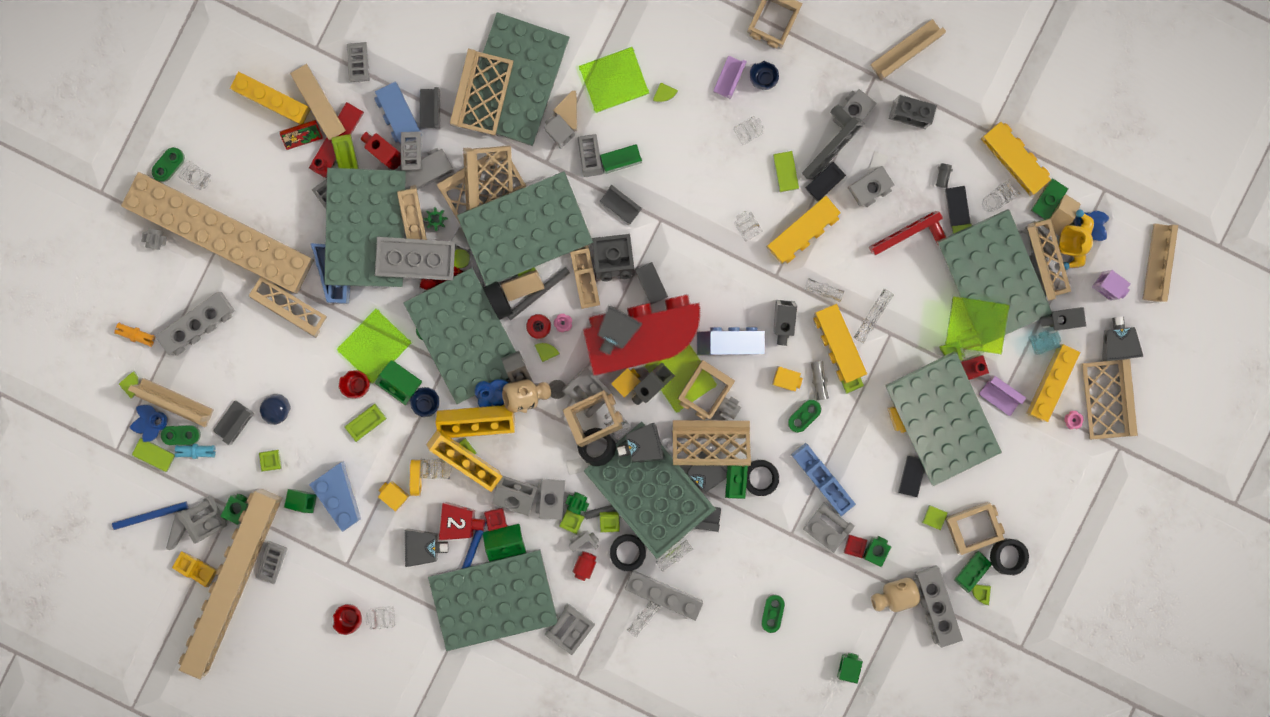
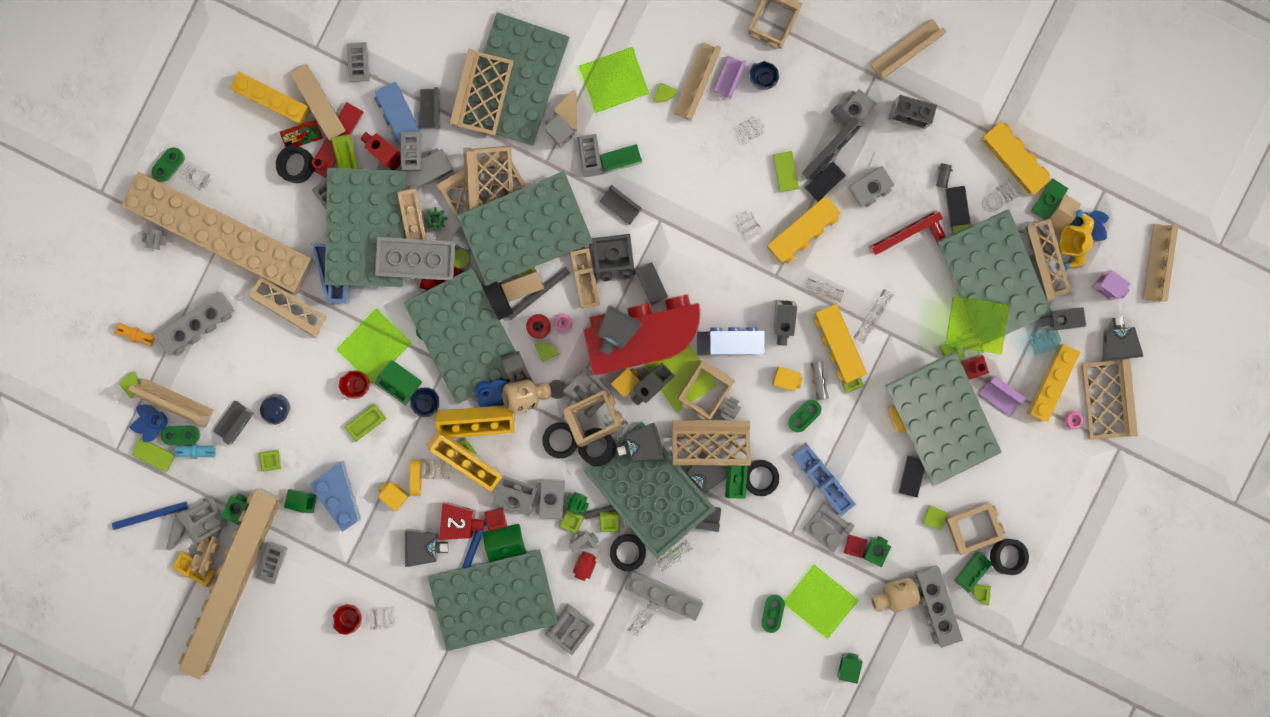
none -> tan hinge [190,536,220,577]
none -> black tyre [276,145,315,184]
none -> black tyre [542,422,578,458]
none -> tan fence [674,42,721,121]
none -> clear neon green piece [784,565,859,639]

